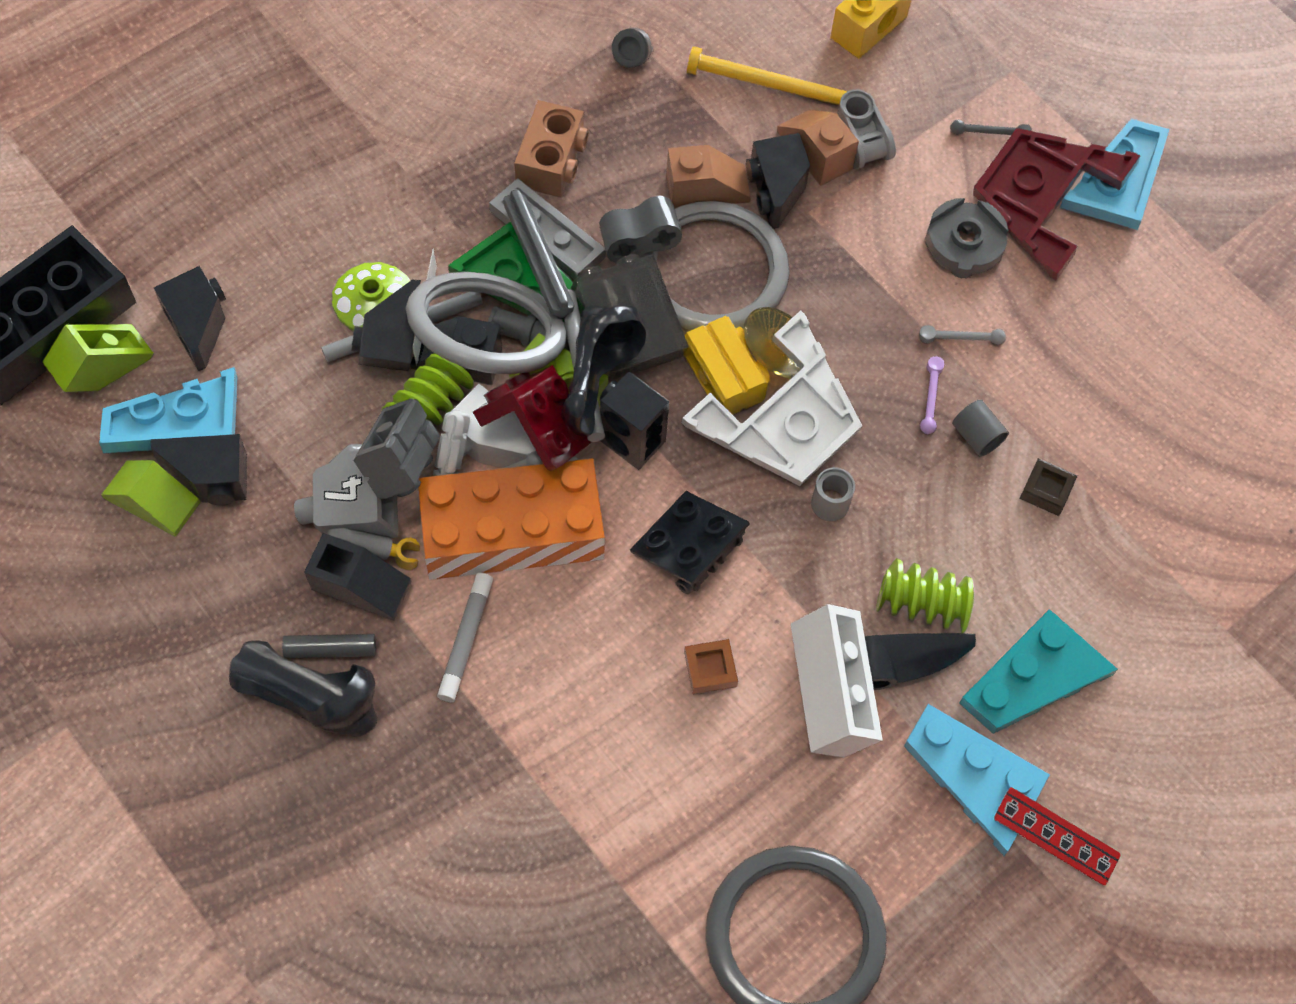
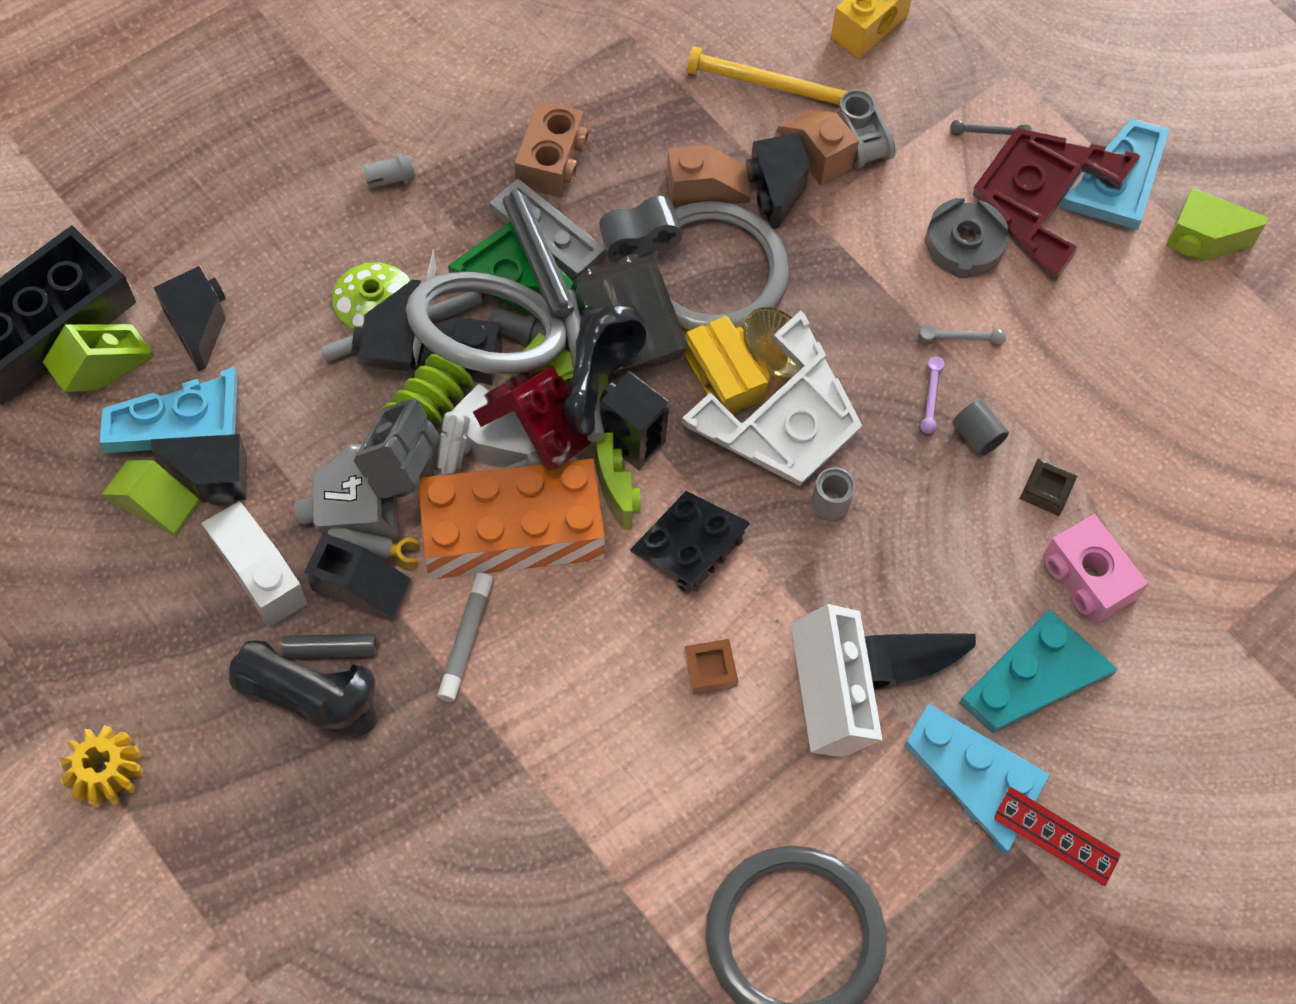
dark grey tile [612,27,653,68] -> none
lime piece [876,558,974,633] -> none
none -> yellow gear [59,725,143,808]
none -> white slope [201,501,308,627]
none -> light grey pin [362,152,415,190]
none -> lime slope [595,433,641,530]
none -> bright pink brick [1042,514,1148,625]
none -> lime slope [1165,187,1269,261]

